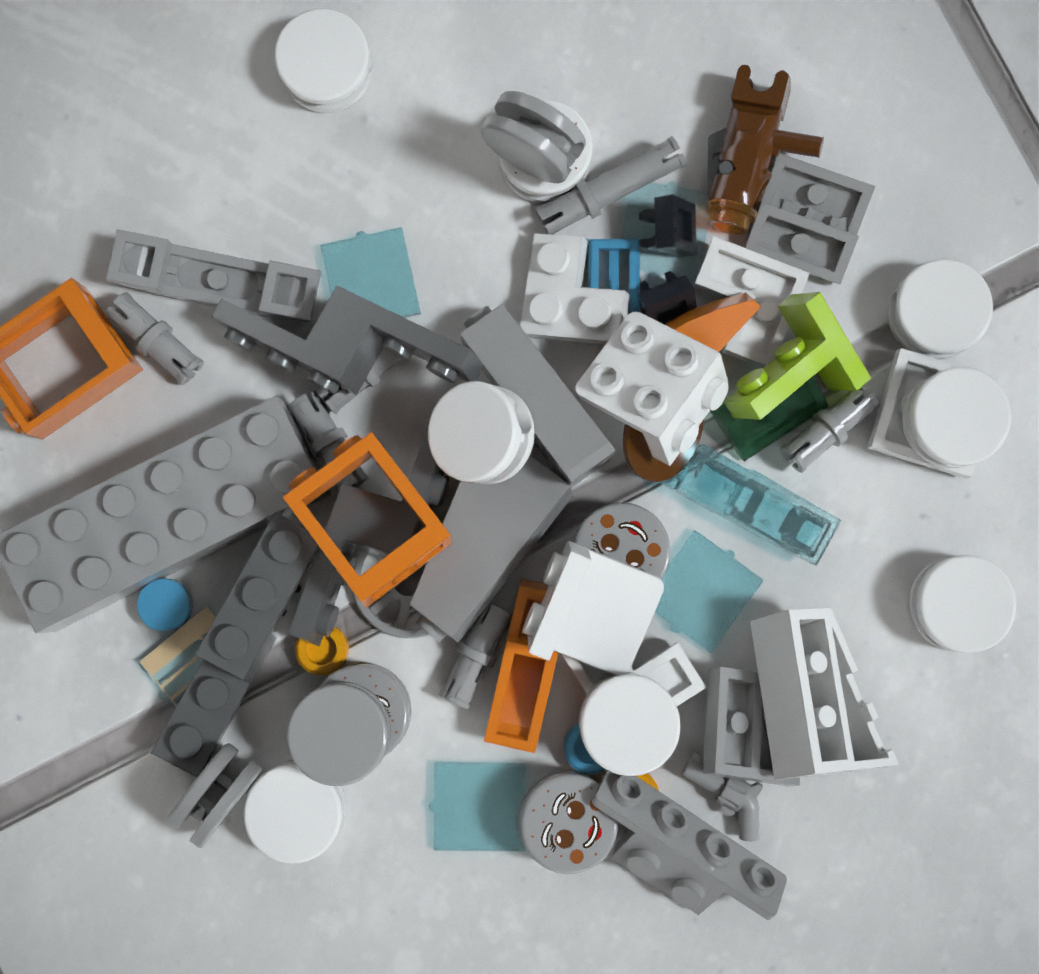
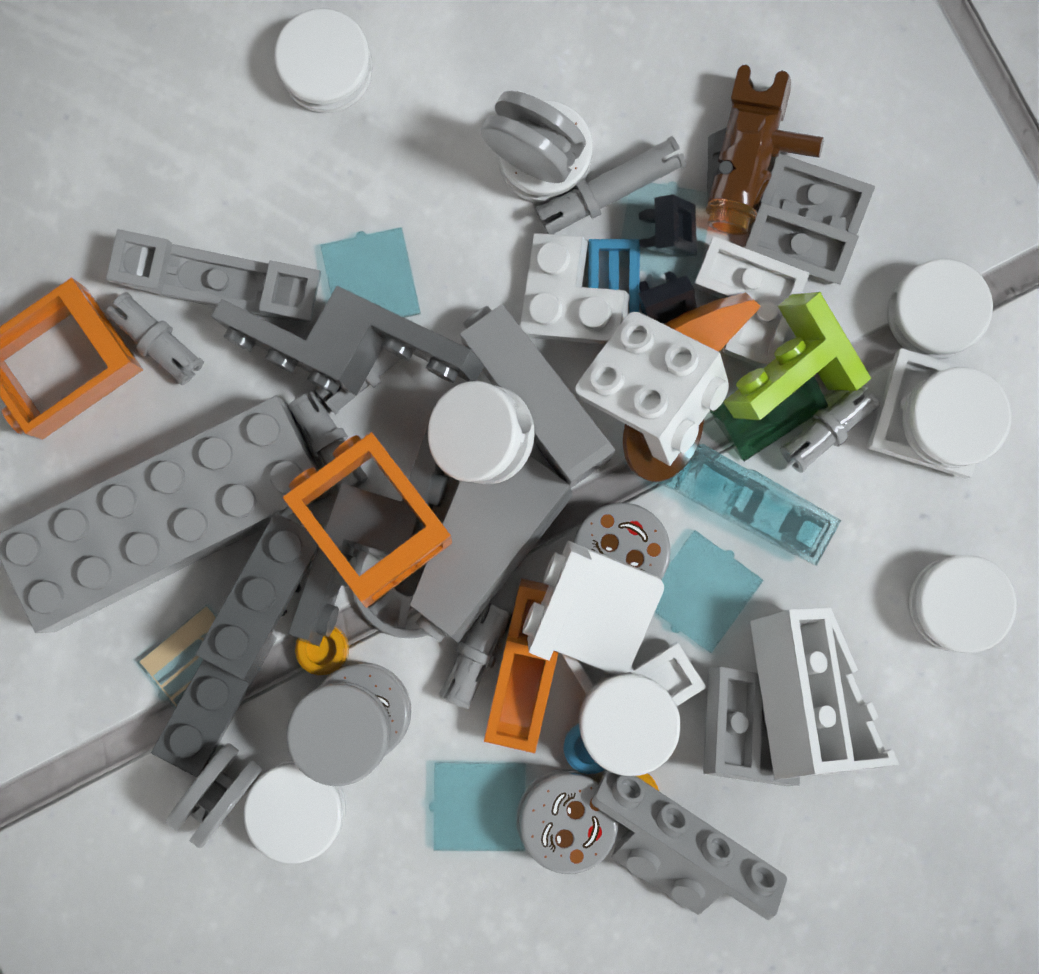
dark azure tile [137,579,193,631] -> none
light grey piece [681,750,763,841] -> none

